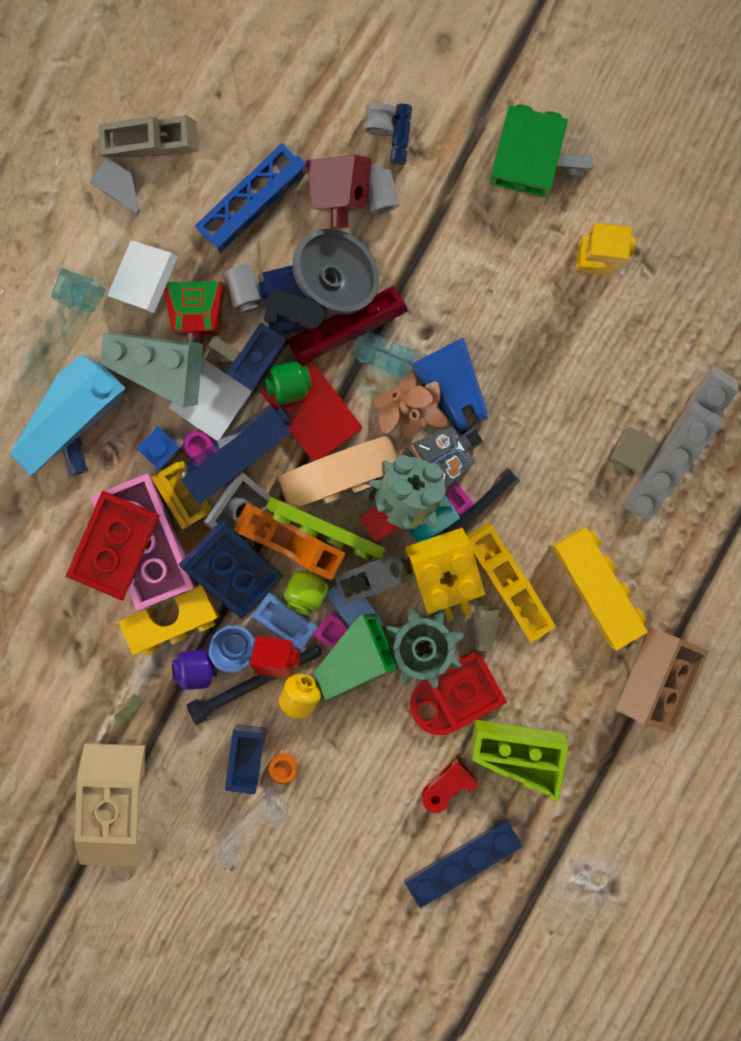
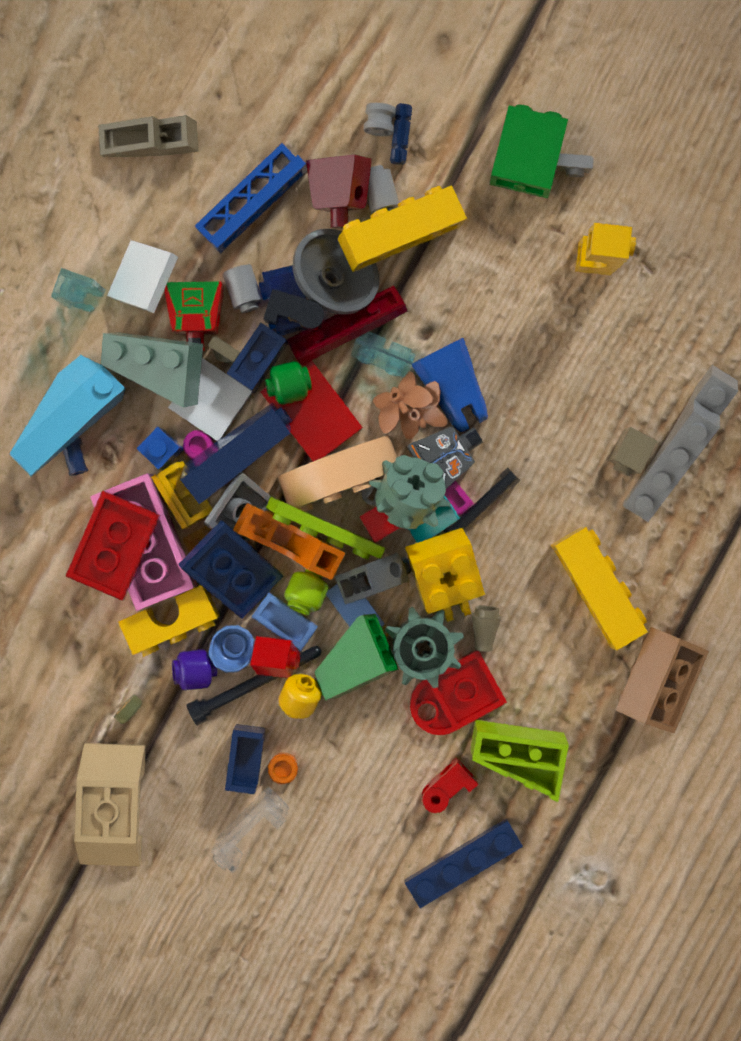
light grey tile [89,156,140,215] -> none
dark pink tile [313,611,349,648] -> none
yellow slope [467,522,556,643] -> none
none -> yellow brick [338,185,467,272]

